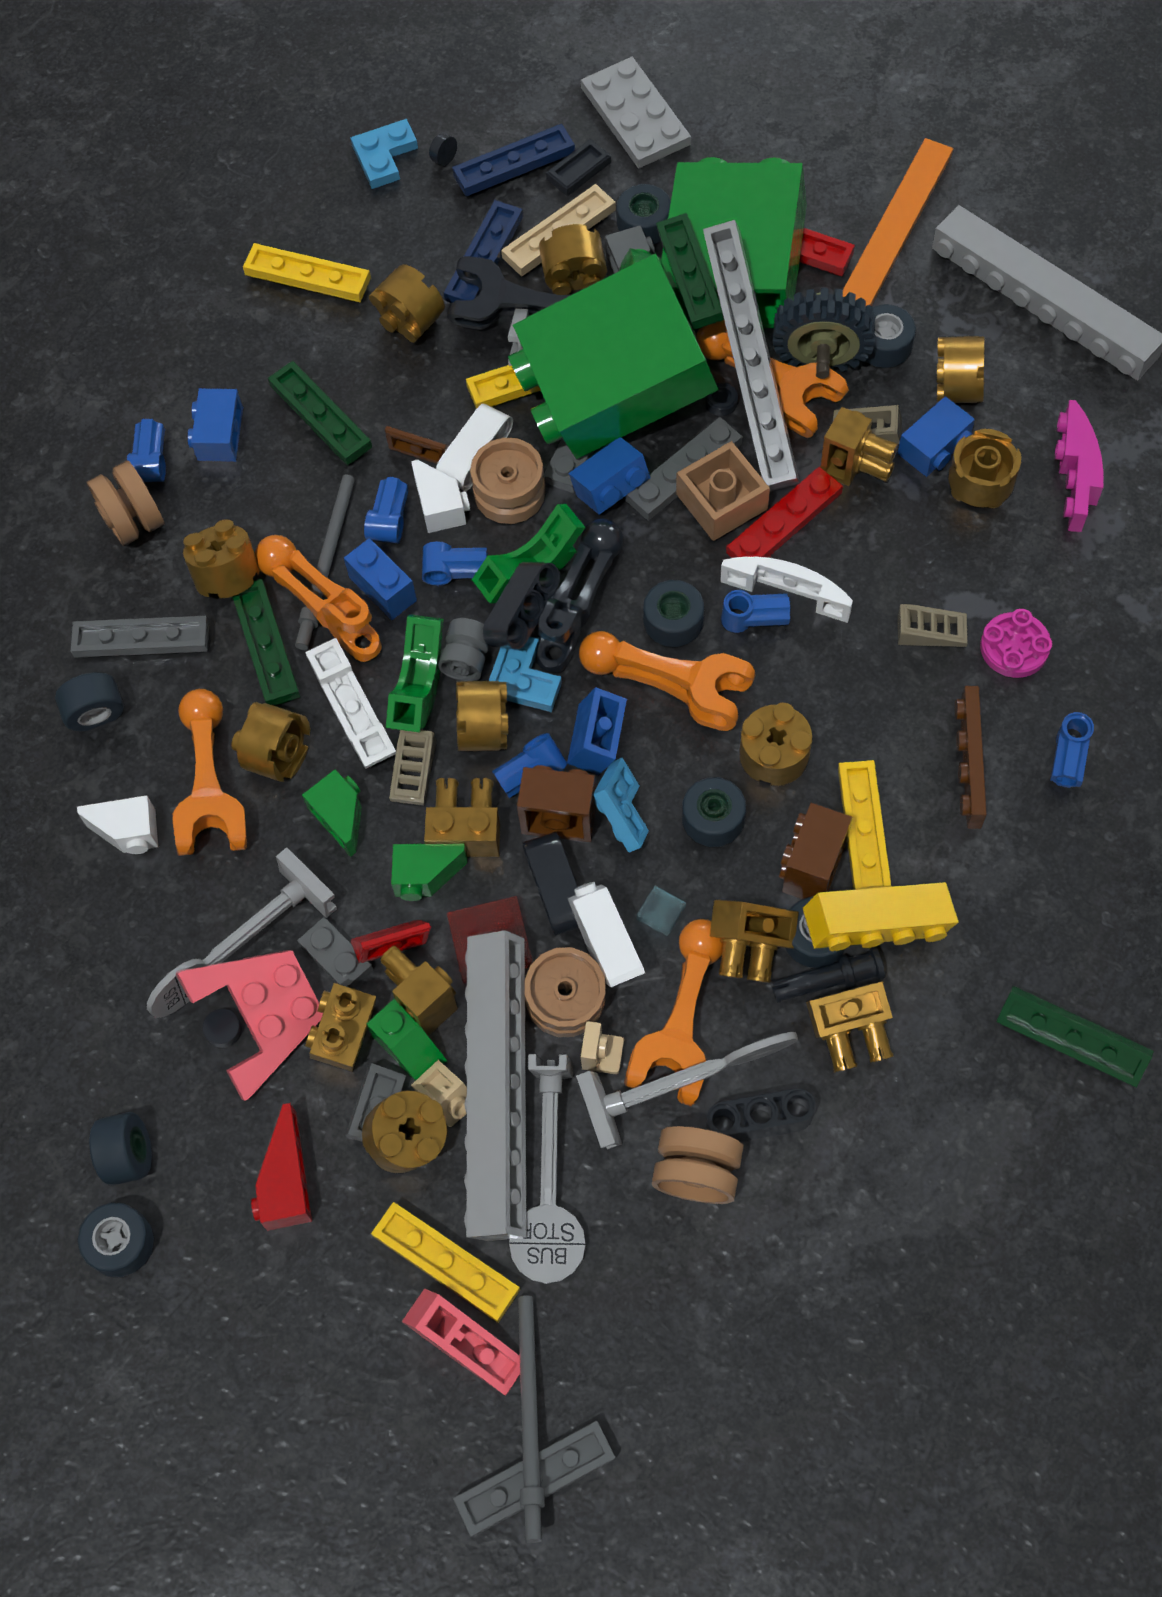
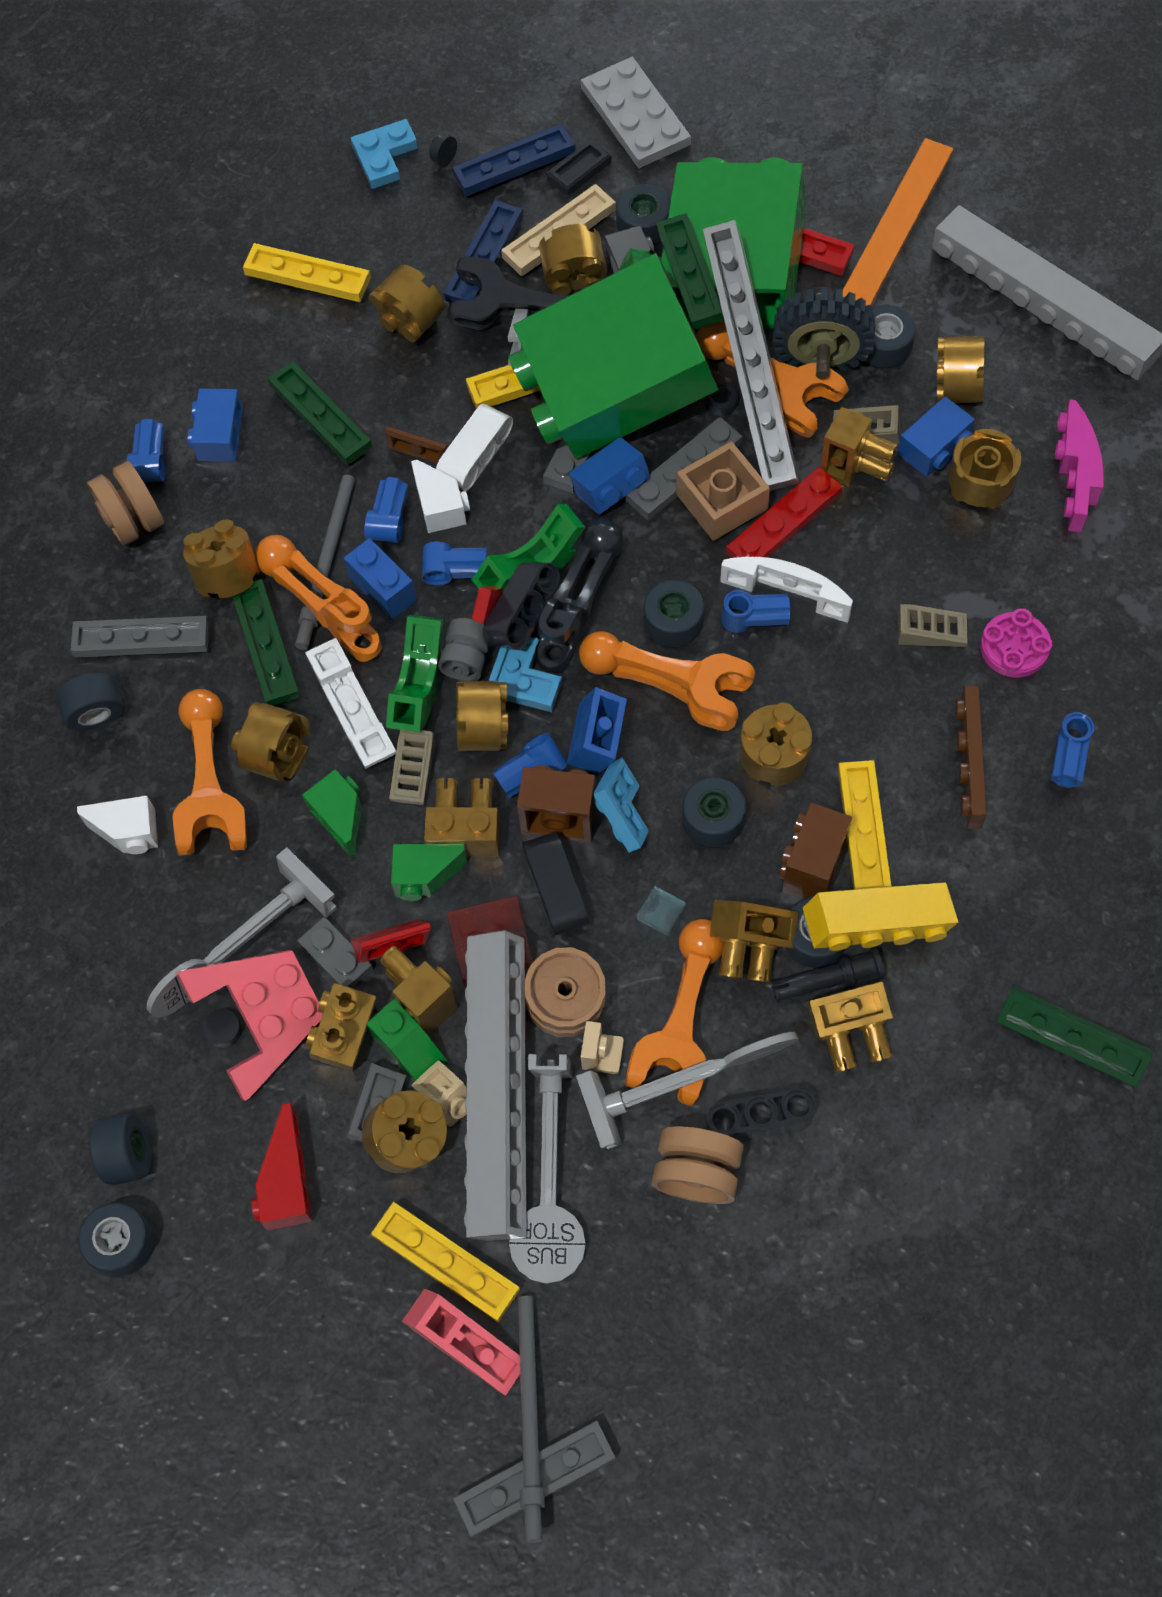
medium nougat wheel [470,438,545,524] -> none
white slope [568,882,645,987] -> none
none -> red tile [472,586,503,624]

